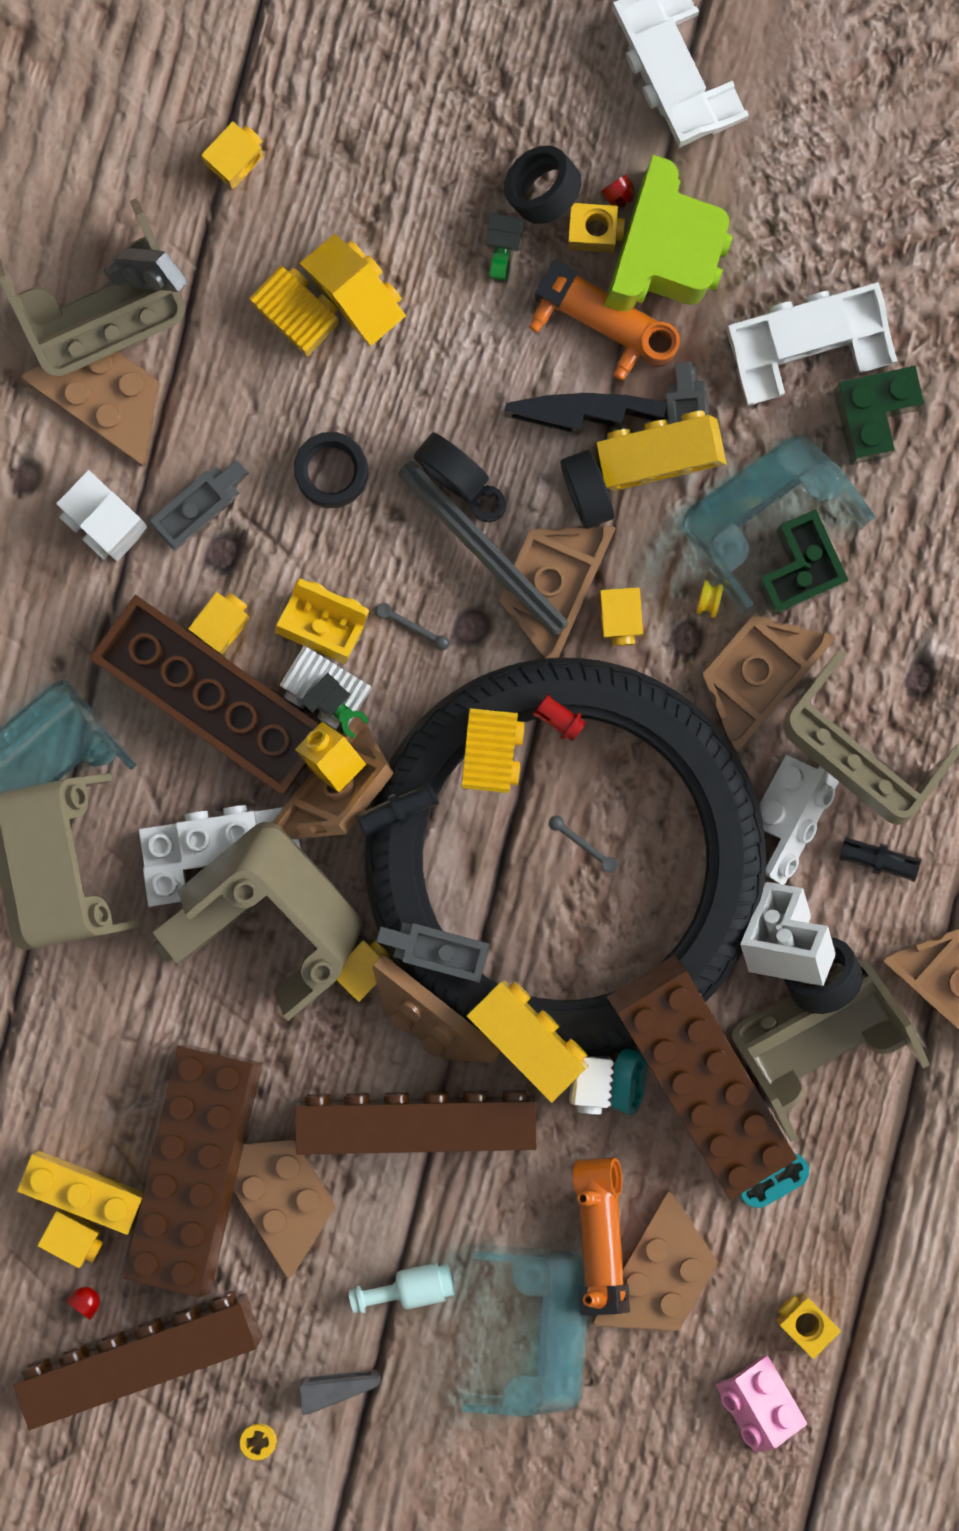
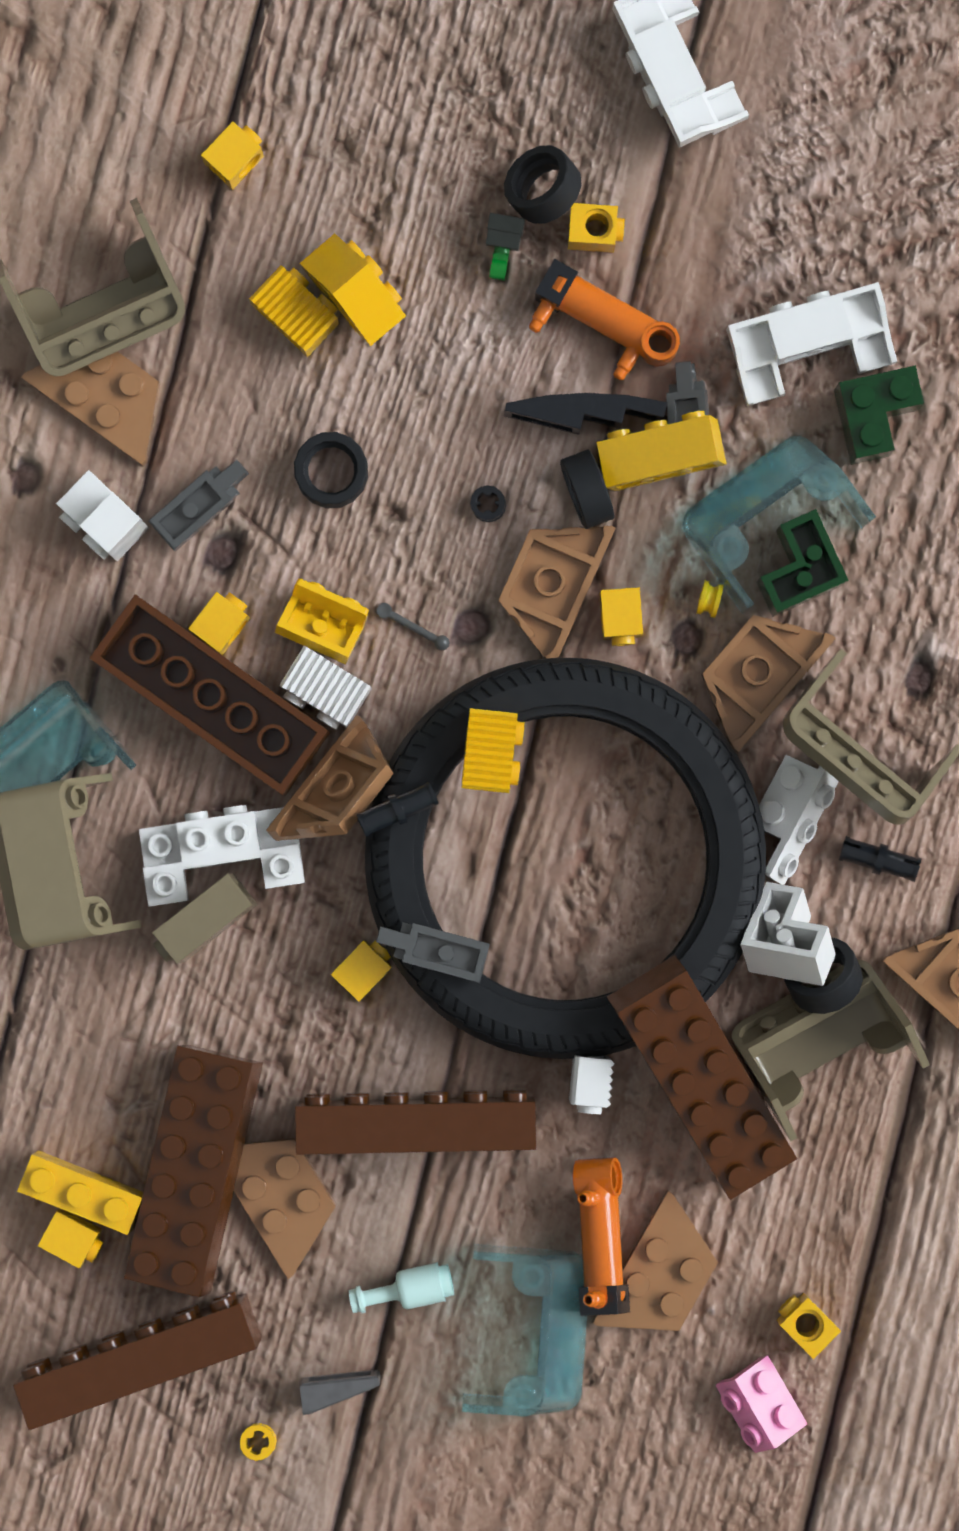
red hinge [66,1287,100,1321] -> none
dark grey hinge [103,248,188,292] -> none
dark tan windscreen [178,822,363,1021] -> none
yellow brick [295,722,366,792] -> none
pearl dark grey piece [301,672,369,738] -> none
medium nougat wing [372,954,501,1063] -> none
dark grey axle [398,461,568,636] -> none
black tyre [414,432,489,502] -> none
yellow brick [467,980,589,1103] -> none
red pin [533,694,586,741] -> none
dark grey hinge [548,815,618,873] -> none
red hinge [601,174,635,207] -> none
lime brick [604,154,733,311] -> none
teal beam [611,1048,647,1116] -> none
teal beam [740,1152,809,1208] -> none

